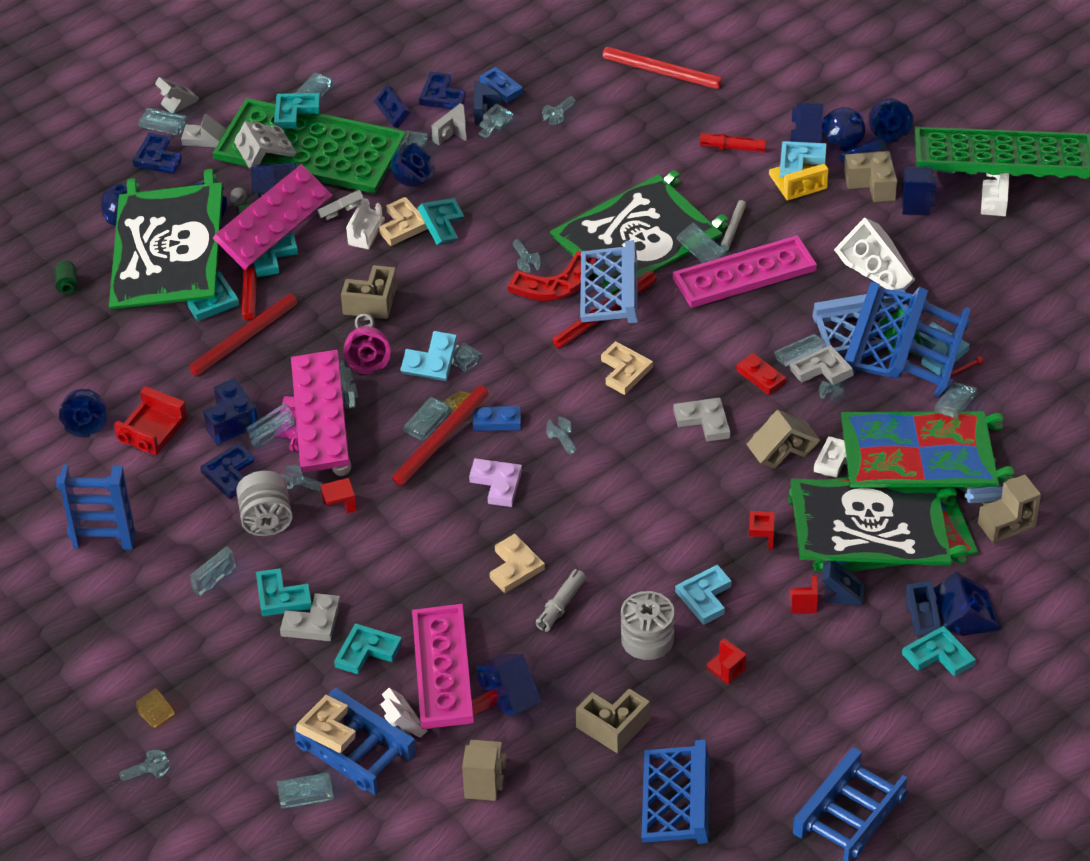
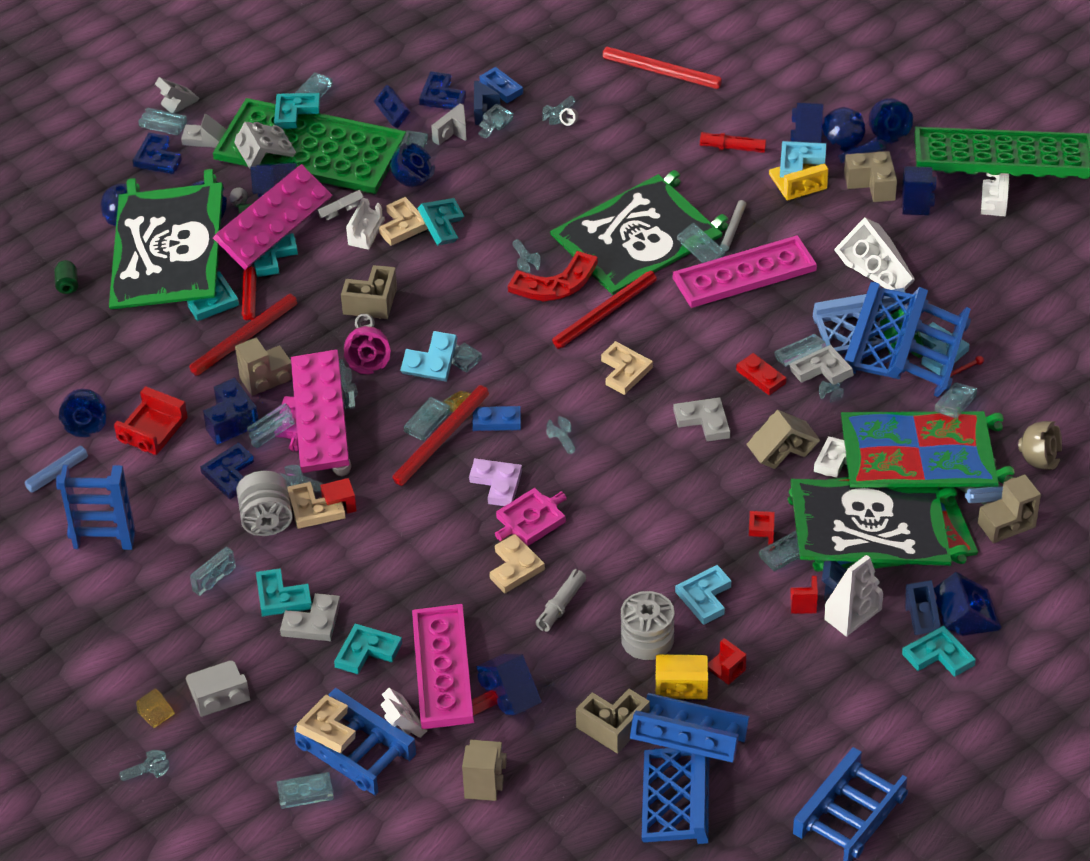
medium blue fence [580,240,638,323] -> none
none -> medium blue axle [25,446,88,493]
none -> light grey bracket [186,661,250,717]
none -> dark tan brick [235,337,293,396]
none -> tan plate [287,482,345,529]
none -> dark pink plate [495,488,567,546]
none -> light grey hinge [560,108,578,126]
none -> blue fence [630,693,750,763]
none -> yellow bracket [655,654,708,699]
none -> clear light blue plate [759,531,800,572]
none -> white wedge [825,555,883,637]
none -> dark tan cylinder [1018,421,1062,470]

